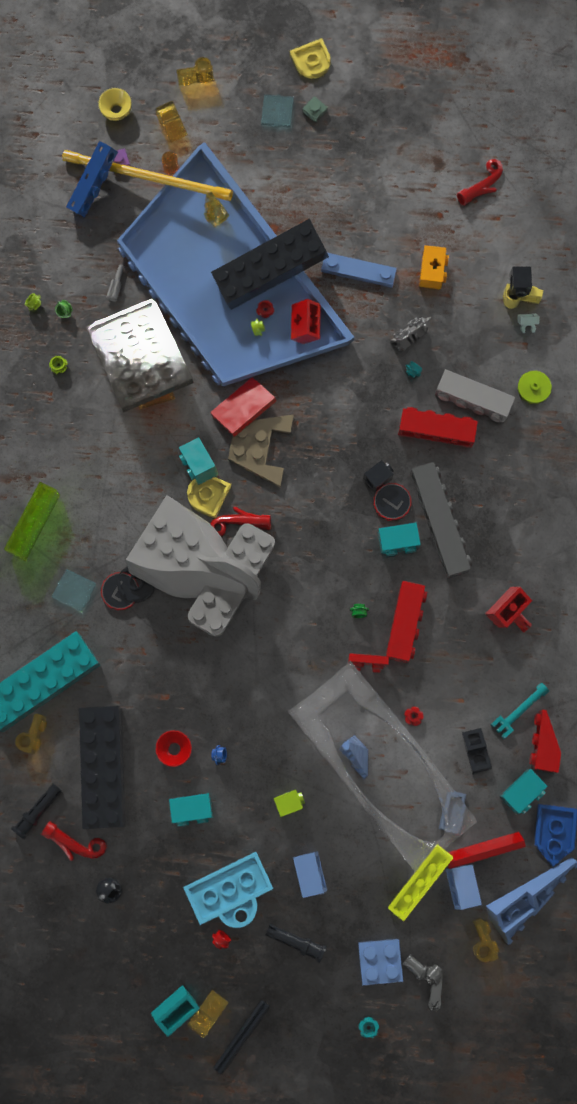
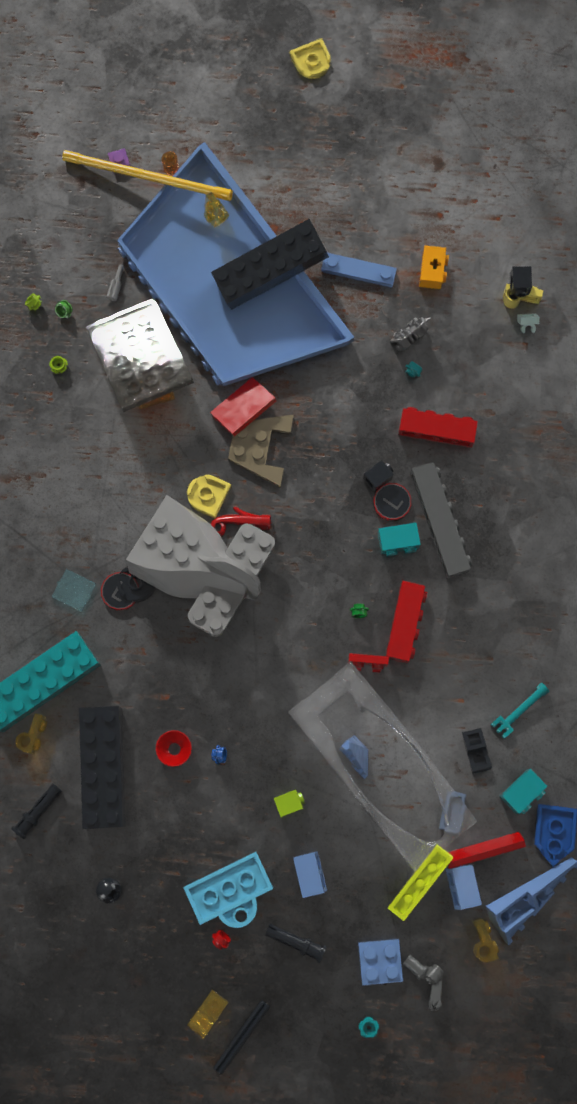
clear neon green brick [4,482,60,562] -> none
red plant [41,821,106,861] -> none
blue piece [66,141,118,218] -> none
light yellow piece [99,88,131,121] -> none
teal brick [151,985,200,1037] -> none
clear yellow plate [155,100,188,143] -> none
teal brick [169,793,213,827] -> none
clear yellow plate [176,57,214,86] -> none
teal brick [179,437,219,485] -> none
lime plate [251,318,265,336] -> none
red plate [256,300,275,318] -> none
clear light blue piece [261,94,294,127] -> none
red brick [291,299,321,344] -> none
sand green plate [302,96,328,123] -> none
red plate [404,707,424,726] -> none
light grey brick [435,369,515,422] -> none
red plant [457,159,503,206] -> none
red brick [485,587,533,632] -> none
lime piece [517,371,552,404] -> none
red slope [529,709,561,773] -> none

